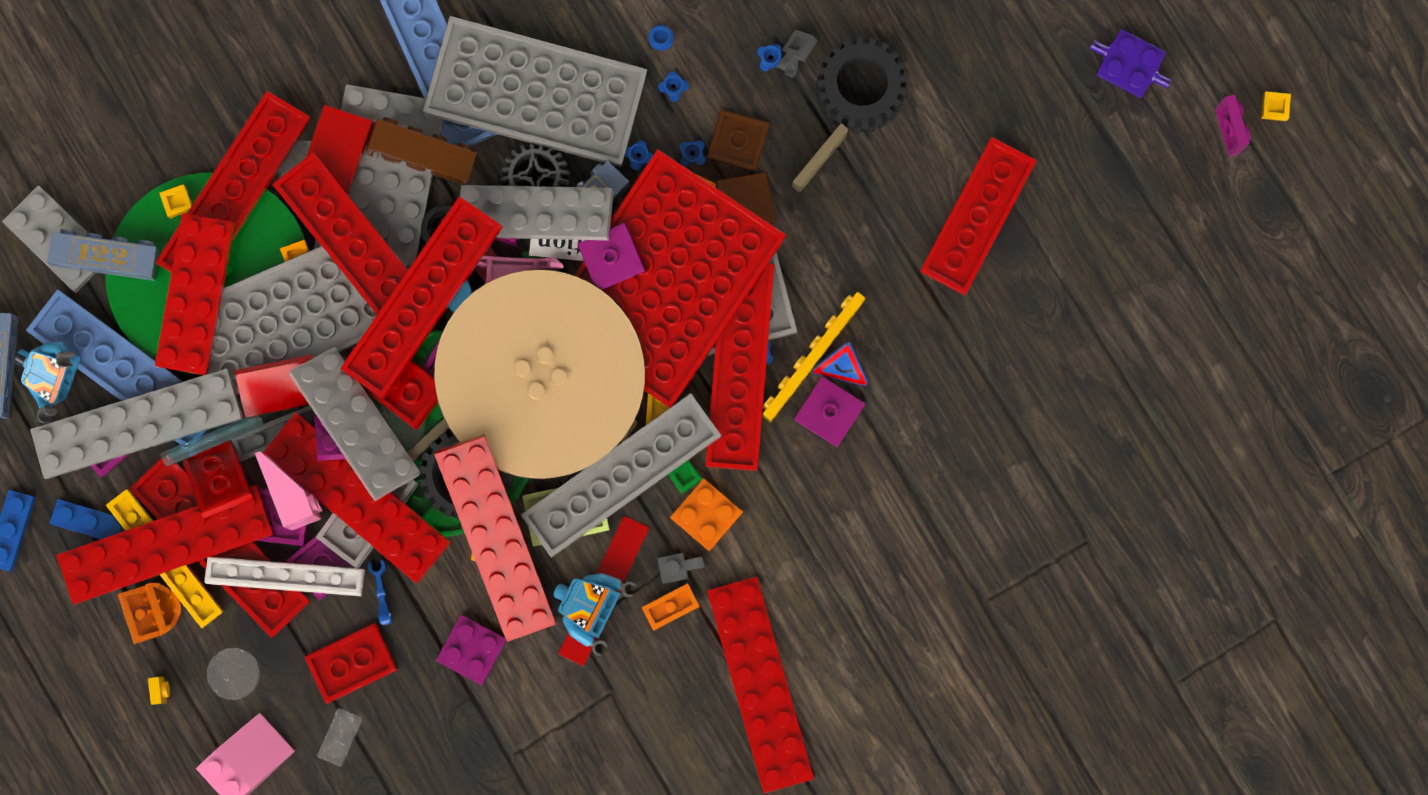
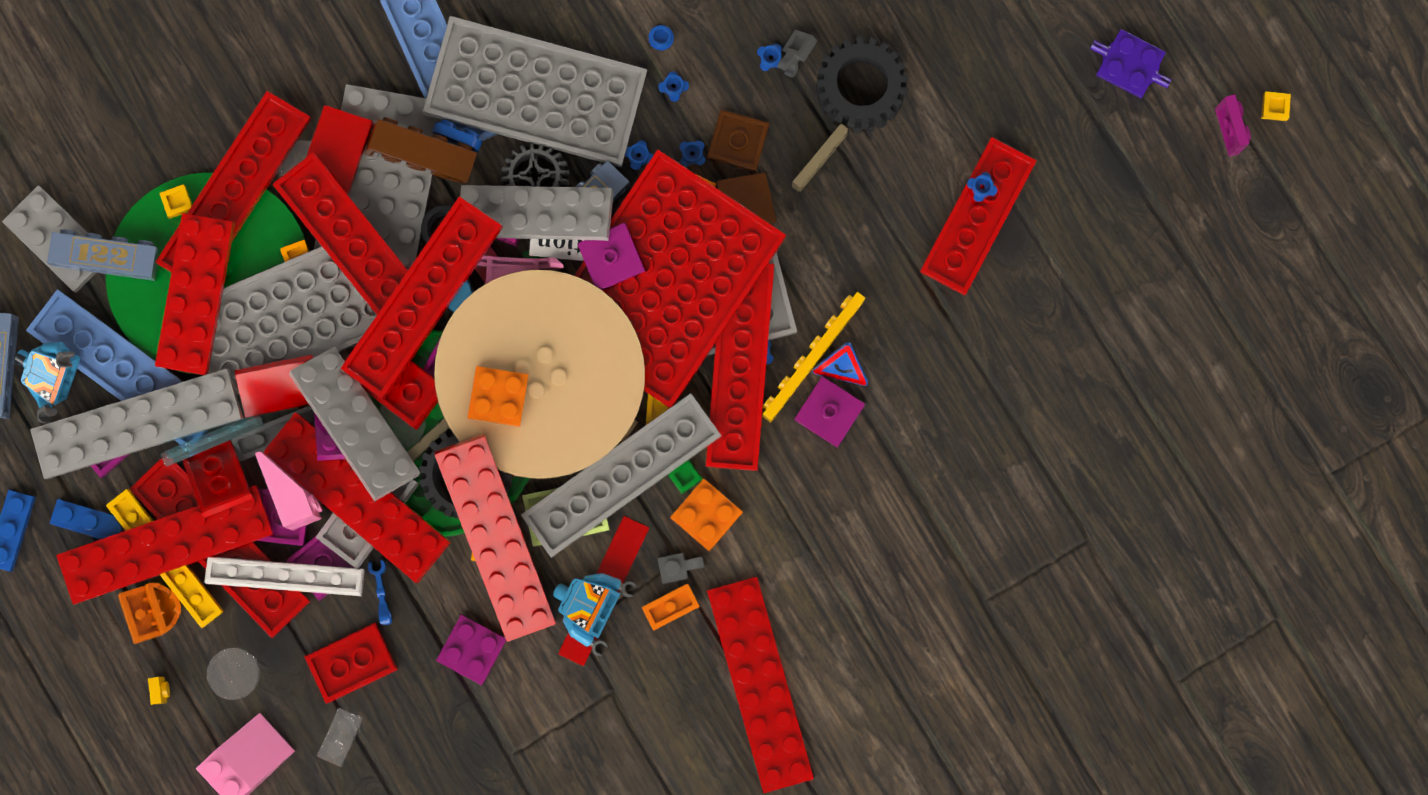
none -> blue plate [431,120,482,152]
none -> orange plate [467,366,529,427]
none -> blue plate [967,172,997,202]

